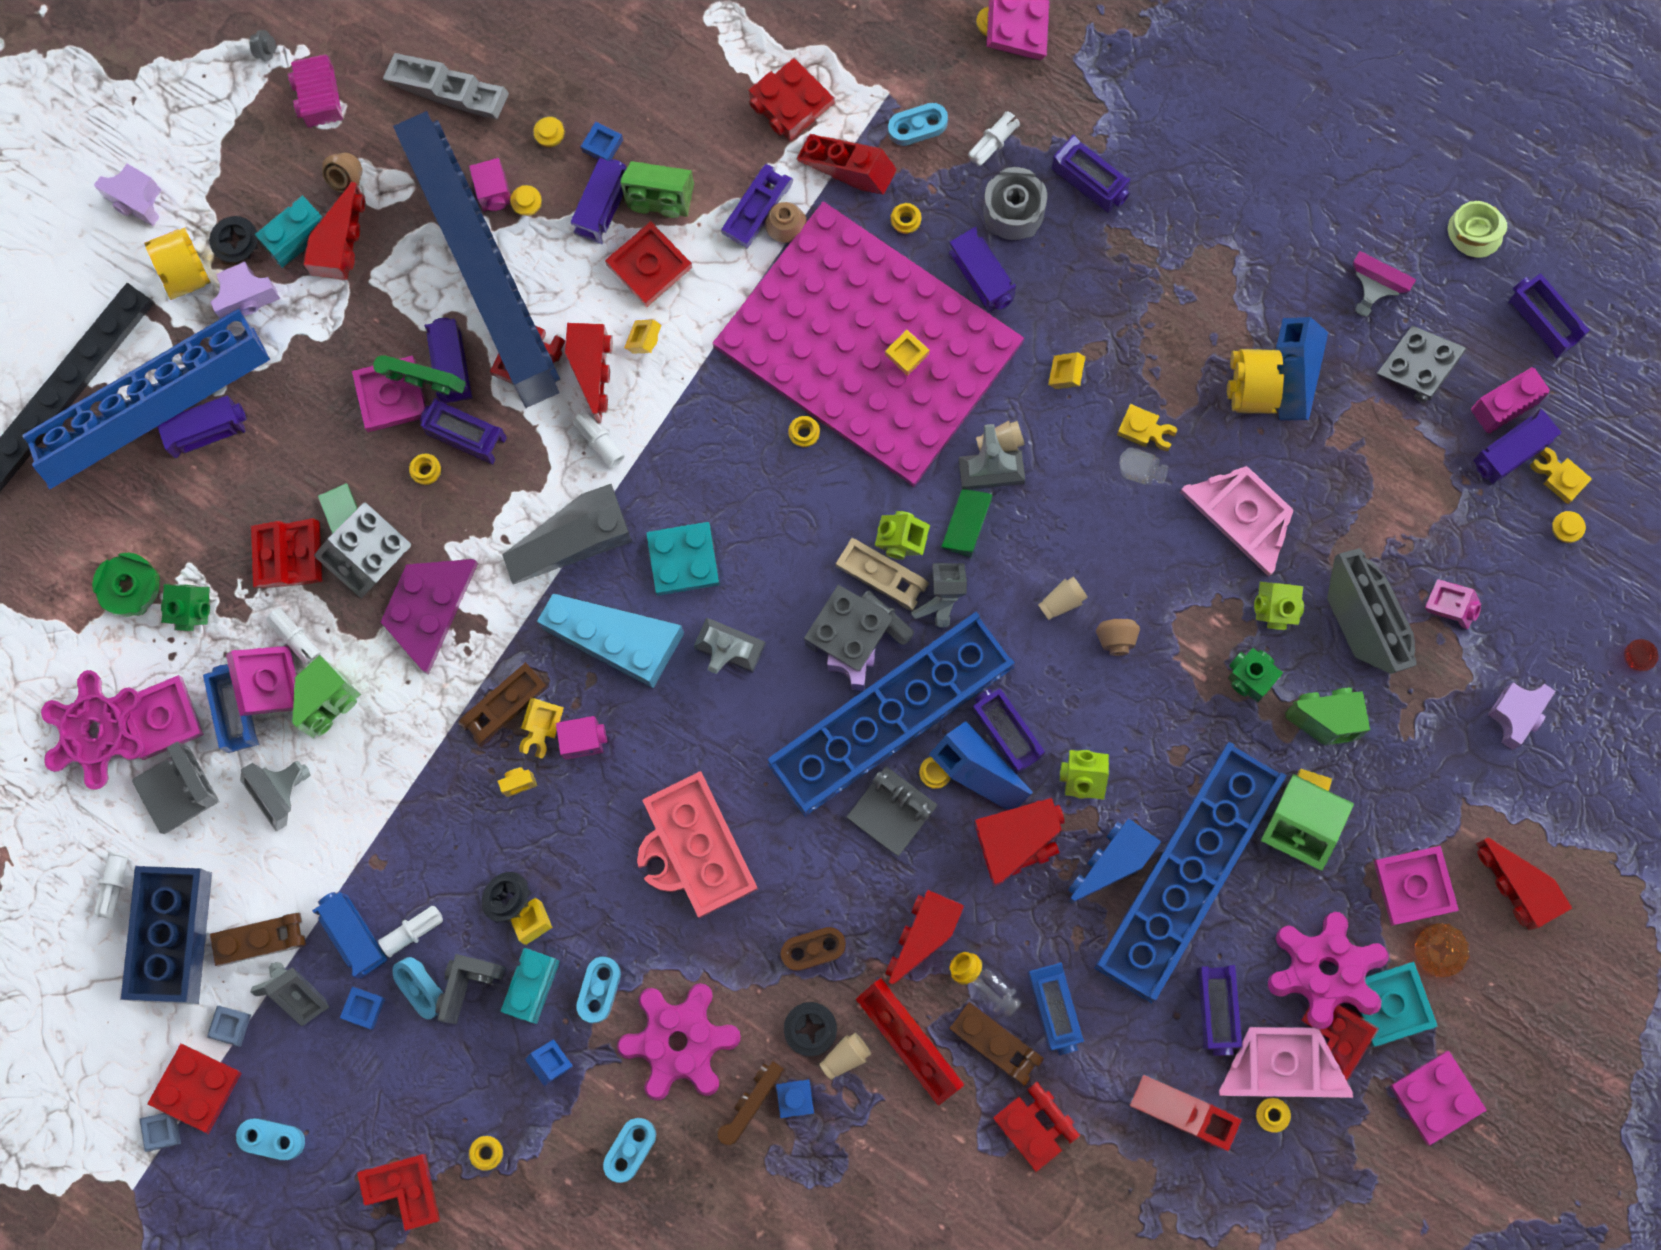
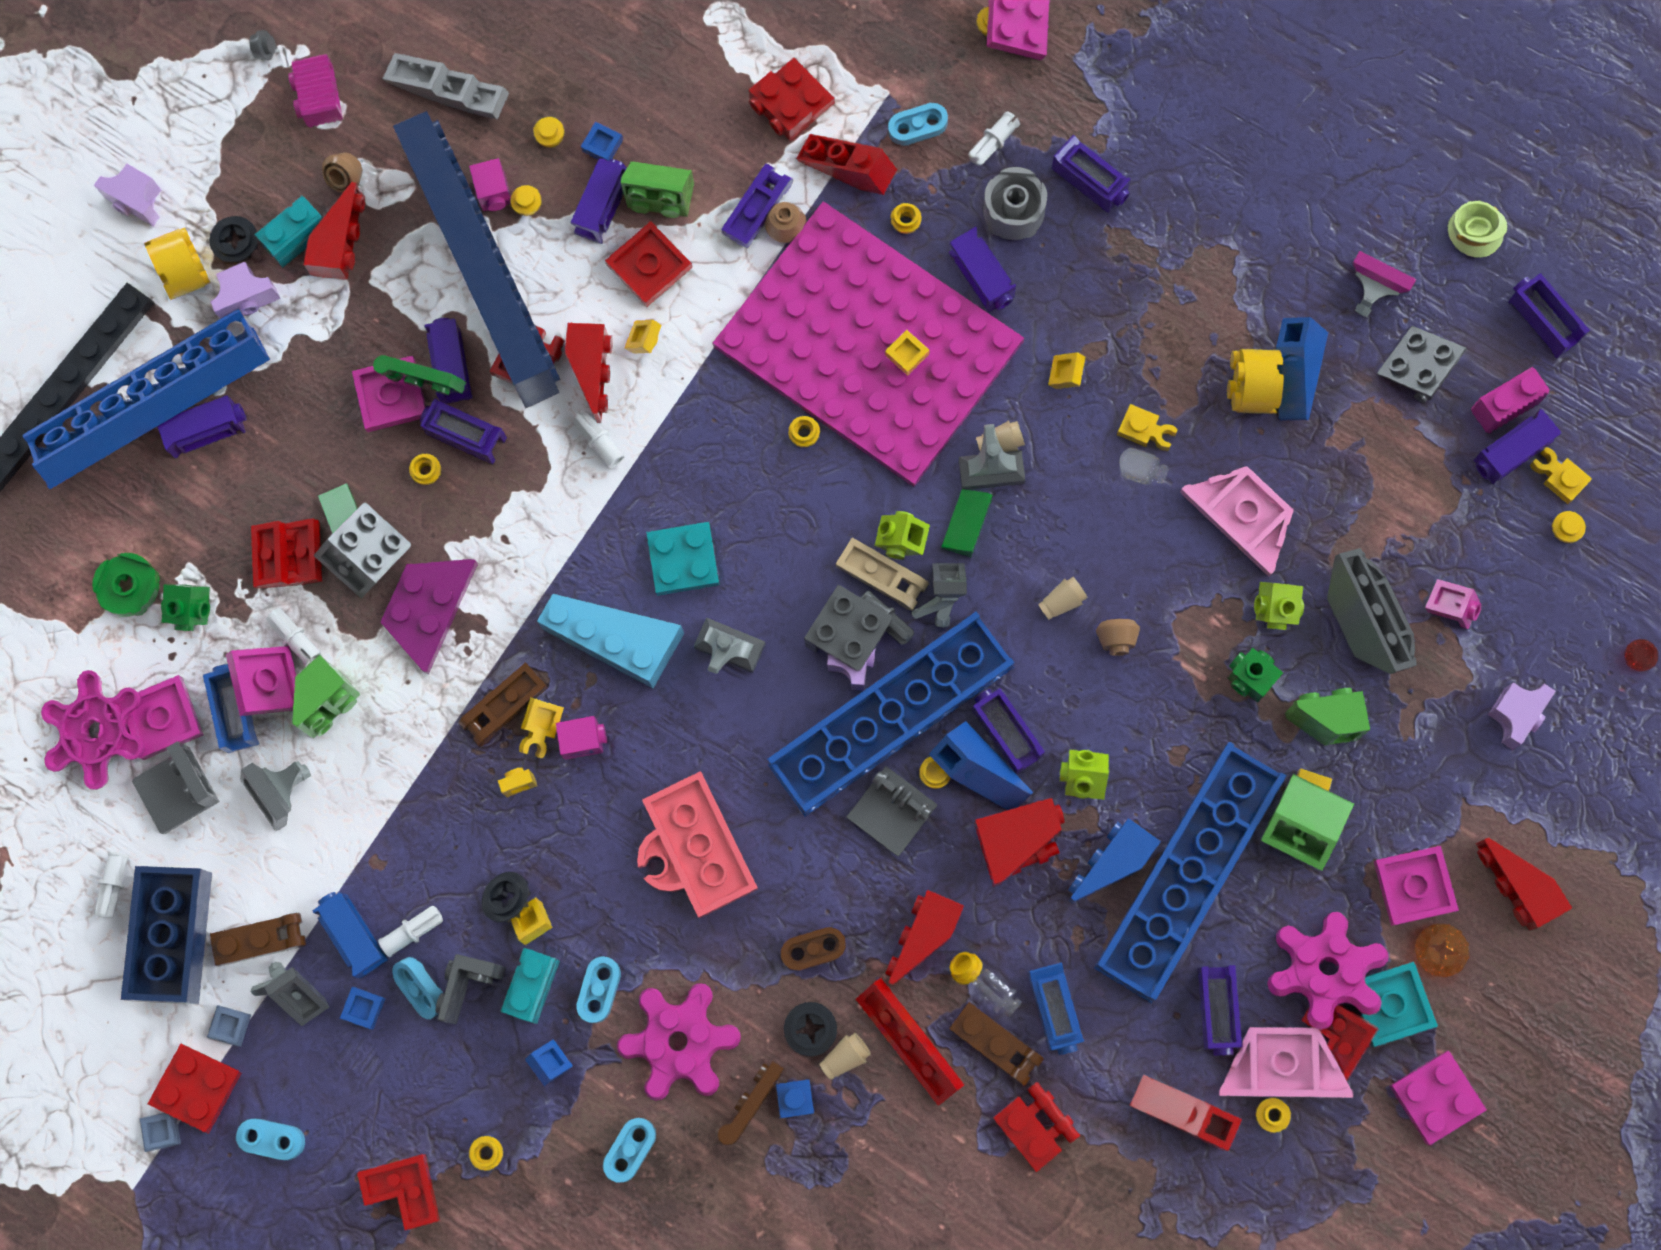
dark grey wedge [502,484,632,585] -> none

